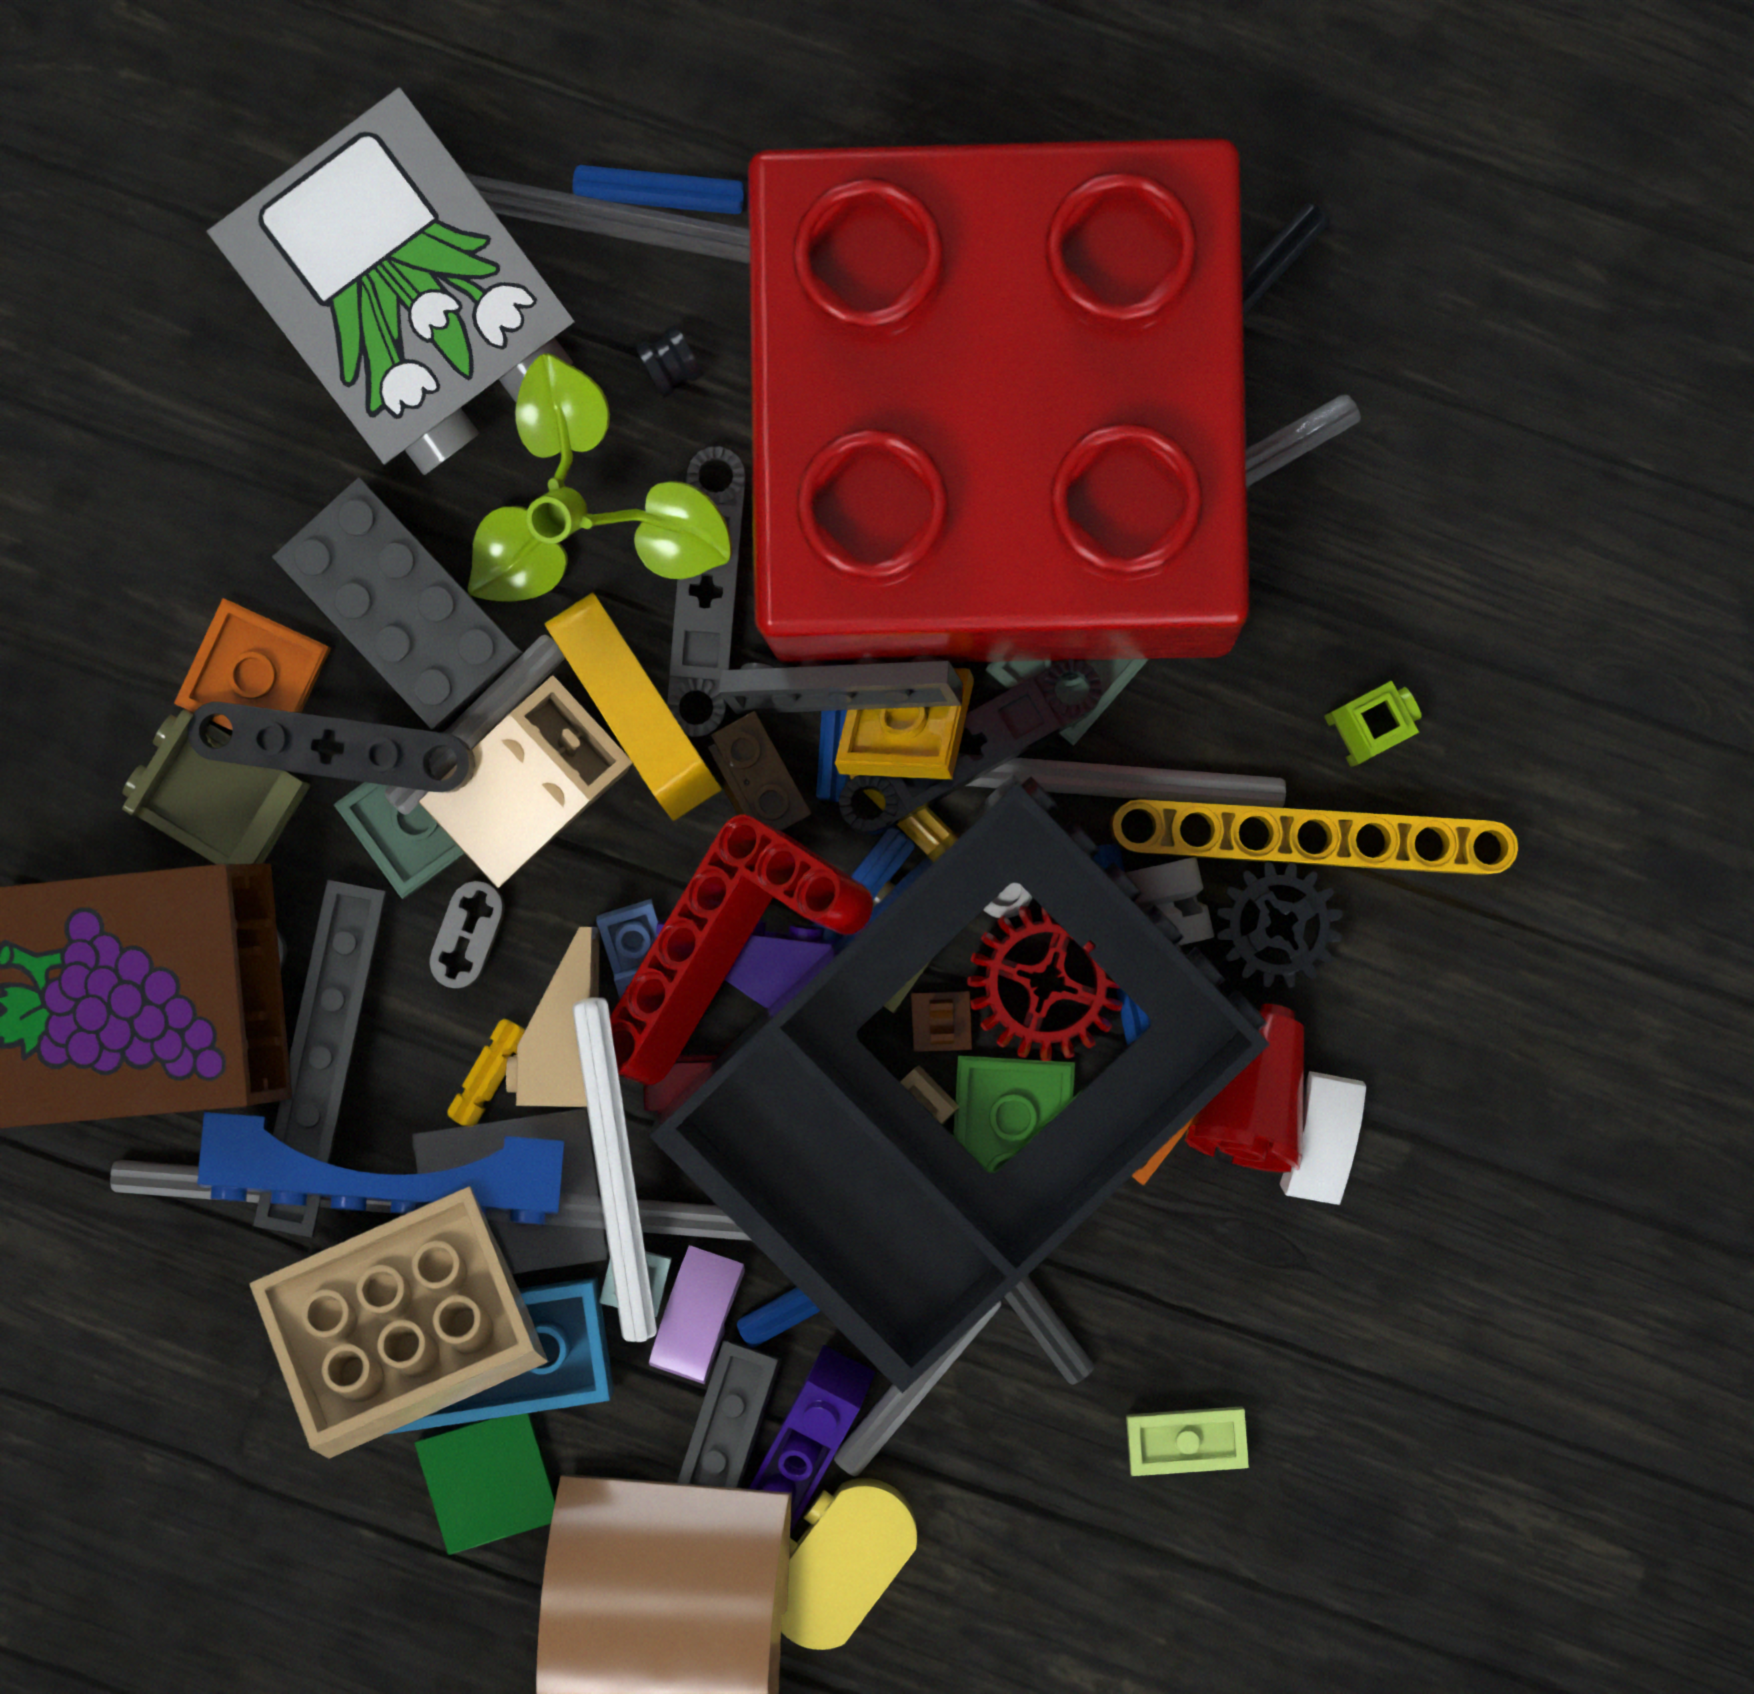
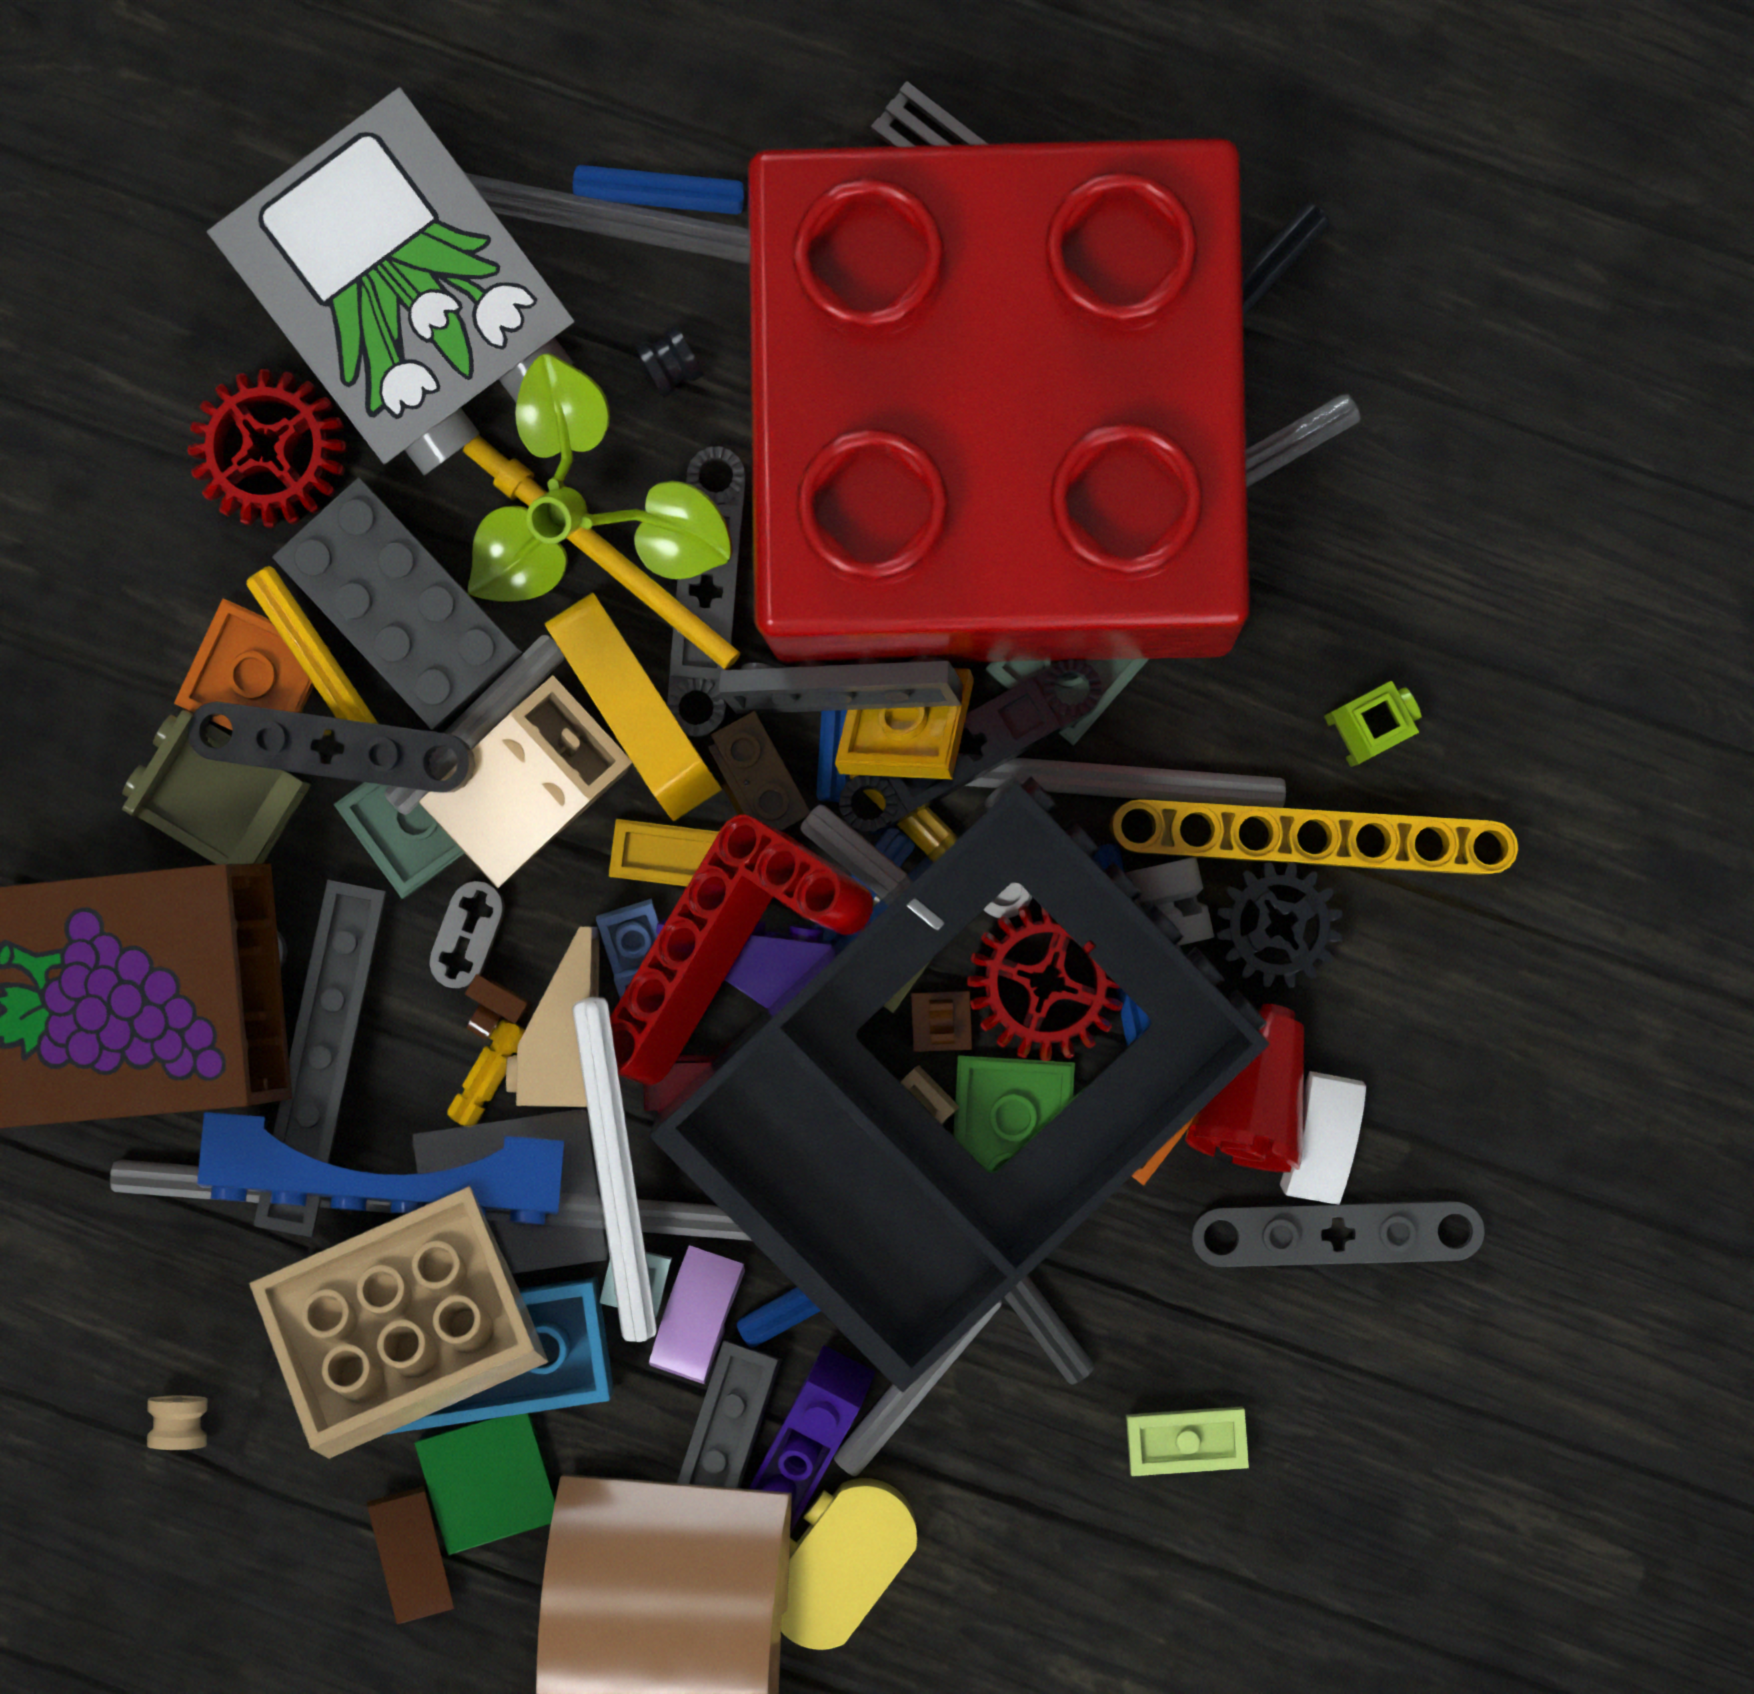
none -> tan wheel [147,1395,207,1450]
none -> red gear [188,369,348,528]
none -> yellow axle [246,566,378,724]
none -> reddish brown slope [366,1486,454,1624]
none -> yellow bar [463,435,740,670]
none -> reddish brown tile [465,974,532,1040]
none -> yellow tile [609,819,719,887]
none -> light grey axle [800,805,944,930]
none -> light grey tile [871,81,987,147]
none -> dark grey piece [1191,1201,1485,1267]

